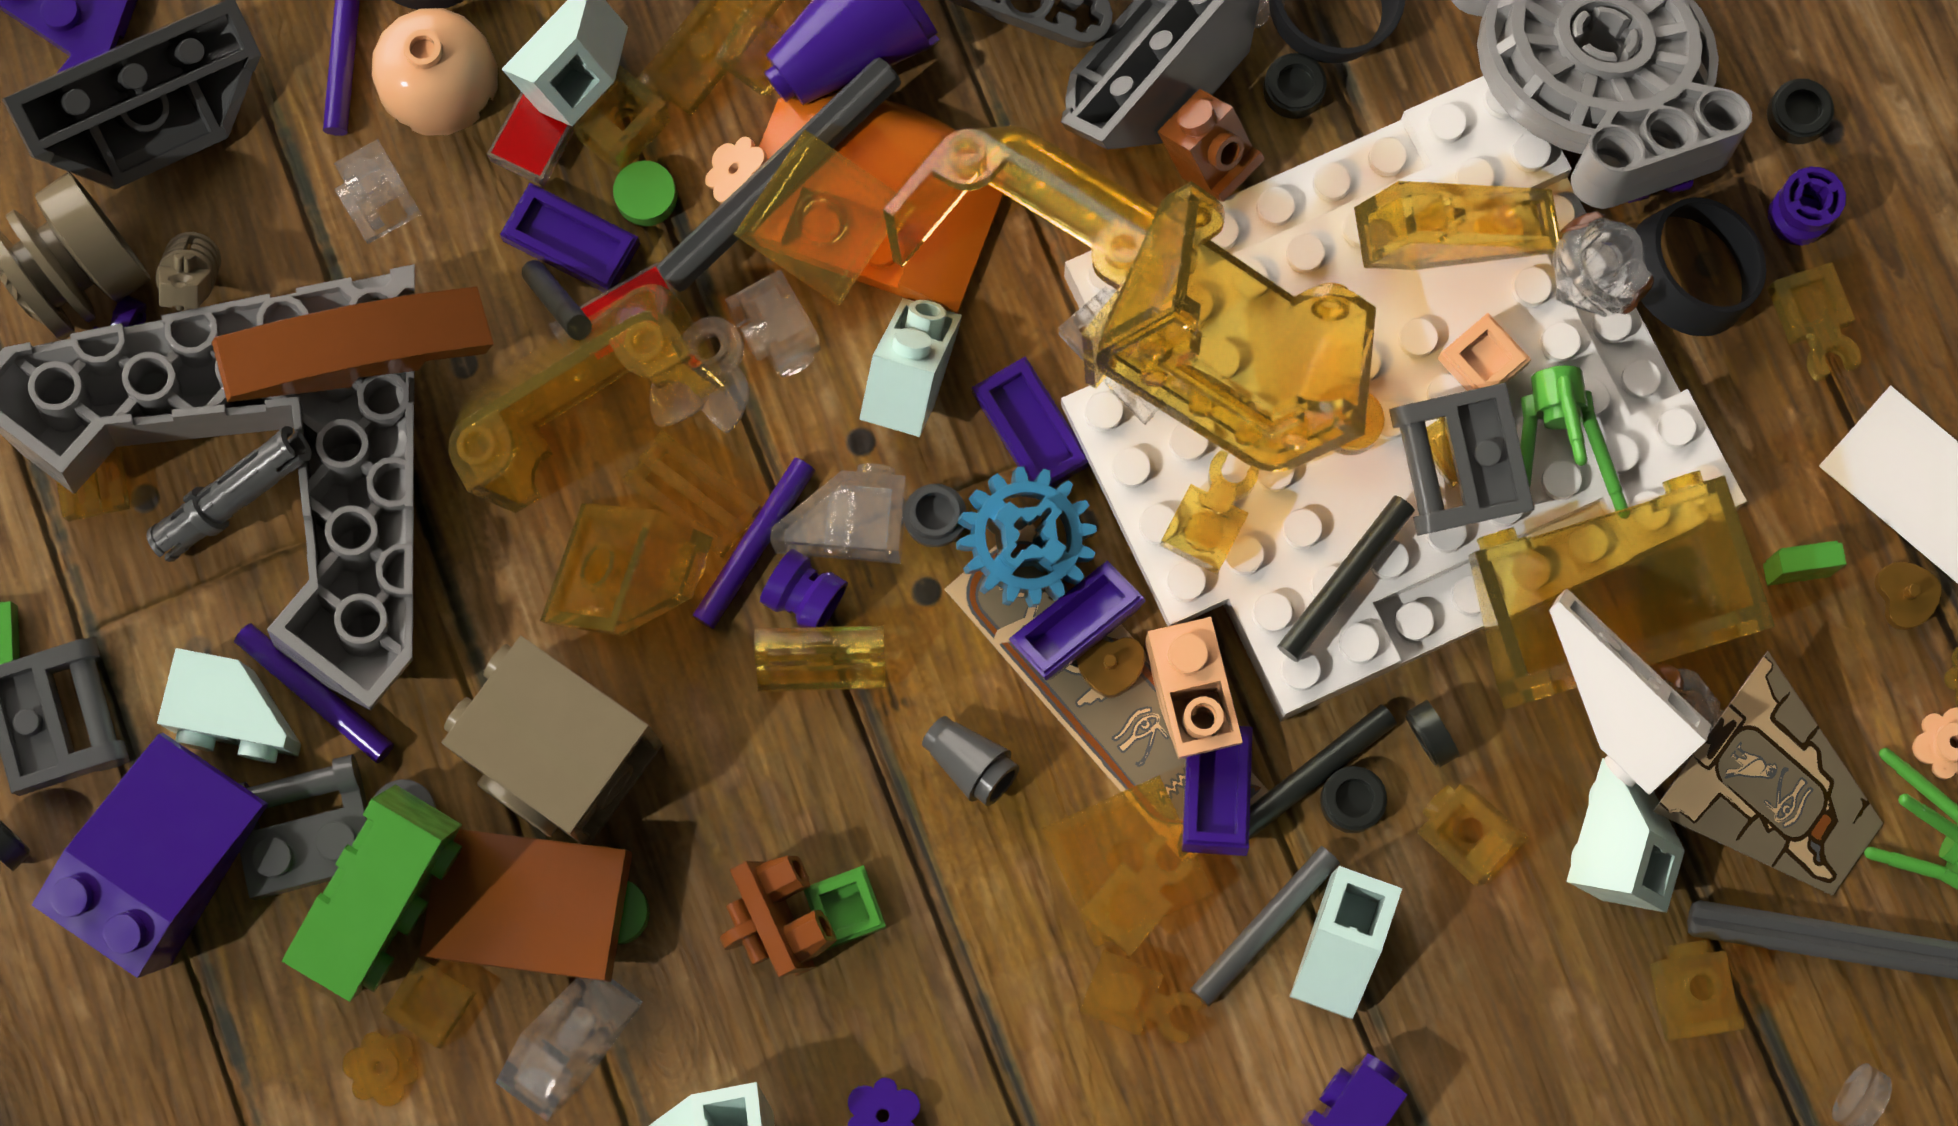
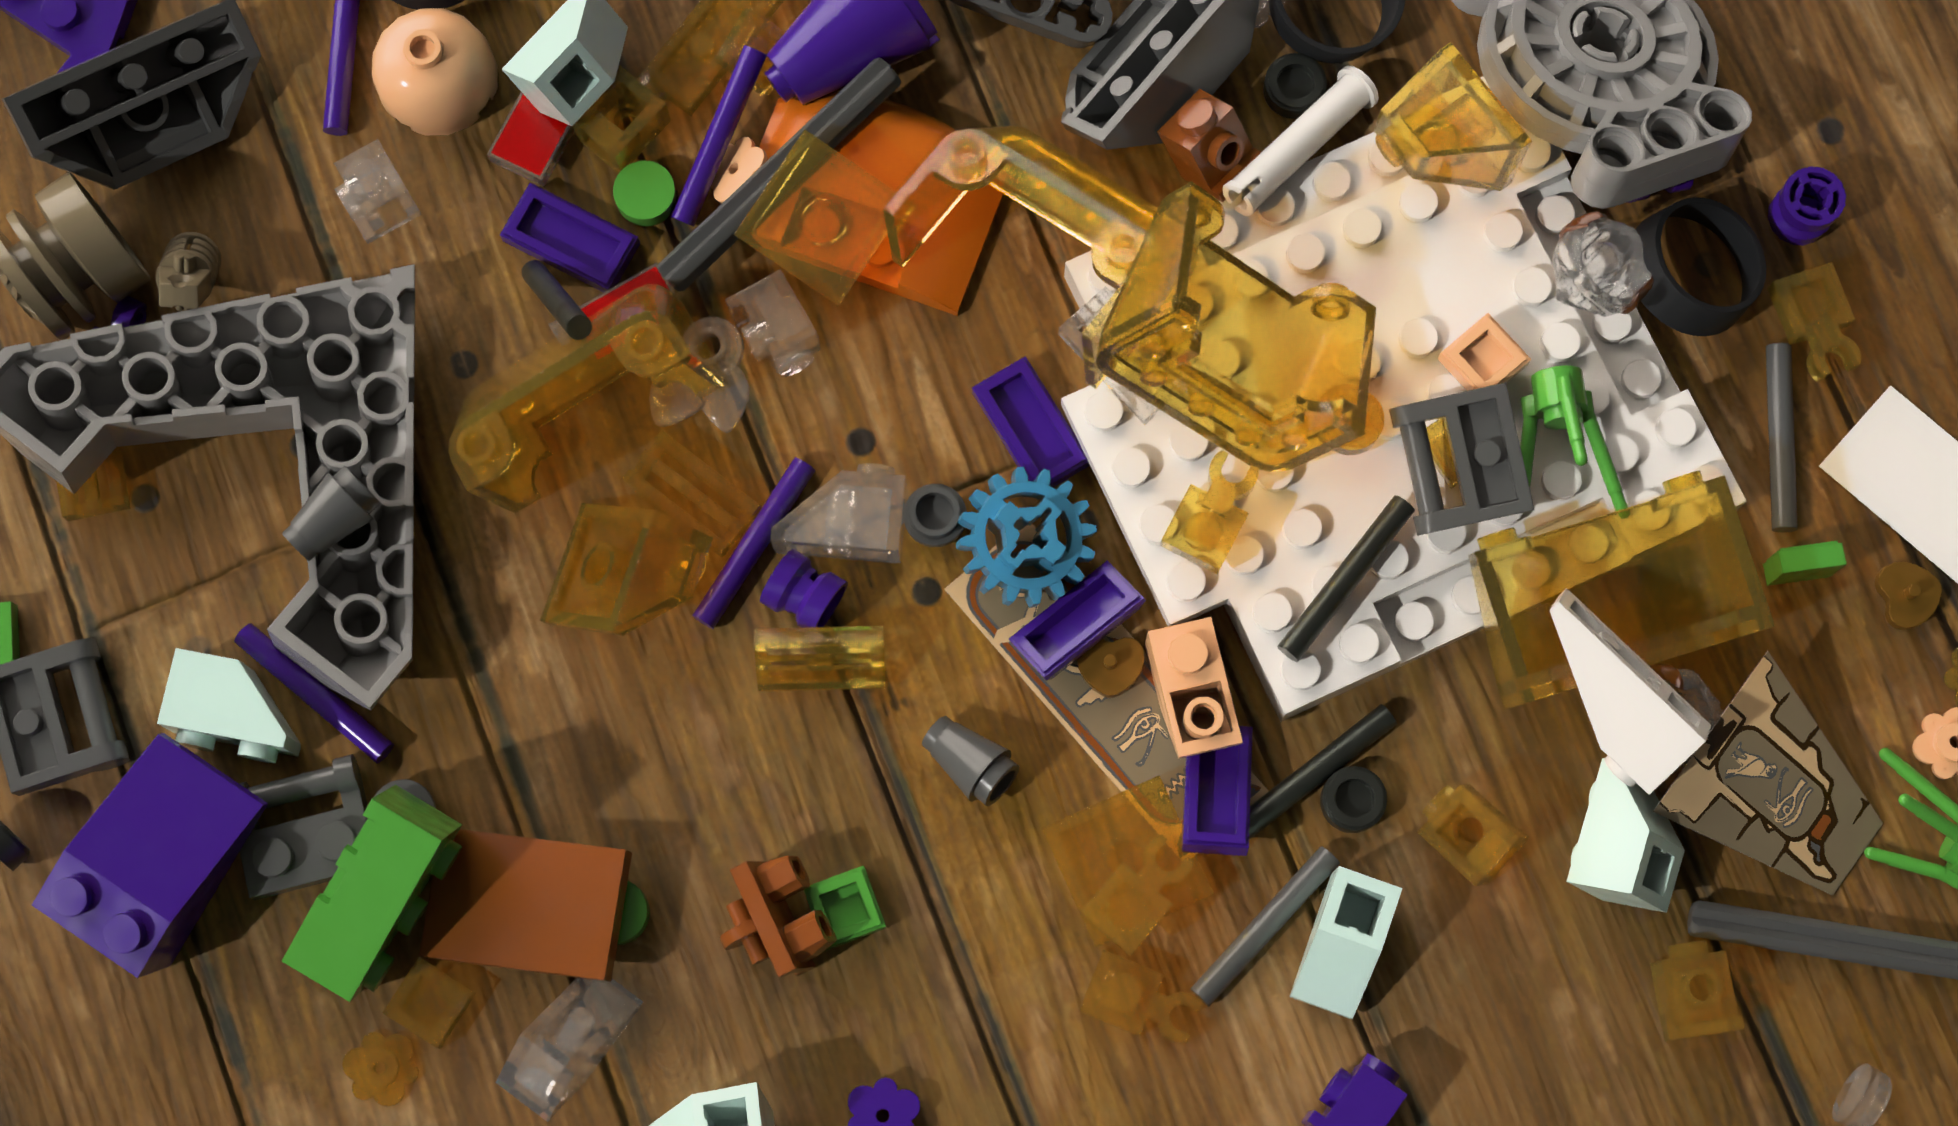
dark grey pin [146,426,312,562] -> none
dark orange slope [212,286,494,402] -> none
dark tan brick [441,635,663,845] -> none
light aqua slope [859,298,962,437] -> none
clear yellow slope [1354,181,1562,270] -> none
pearl dark grey tile [1406,700,1460,767] -> none
pearl dark grey tile [1767,78,1834,144] -> none
none -> dark grey cone [282,466,381,561]
none -> dark purple bar [671,45,767,227]
none -> white pin [1222,65,1379,216]
none -> clear yellow slope [1374,42,1532,191]
none -> dark grey bar [1766,343,1798,533]

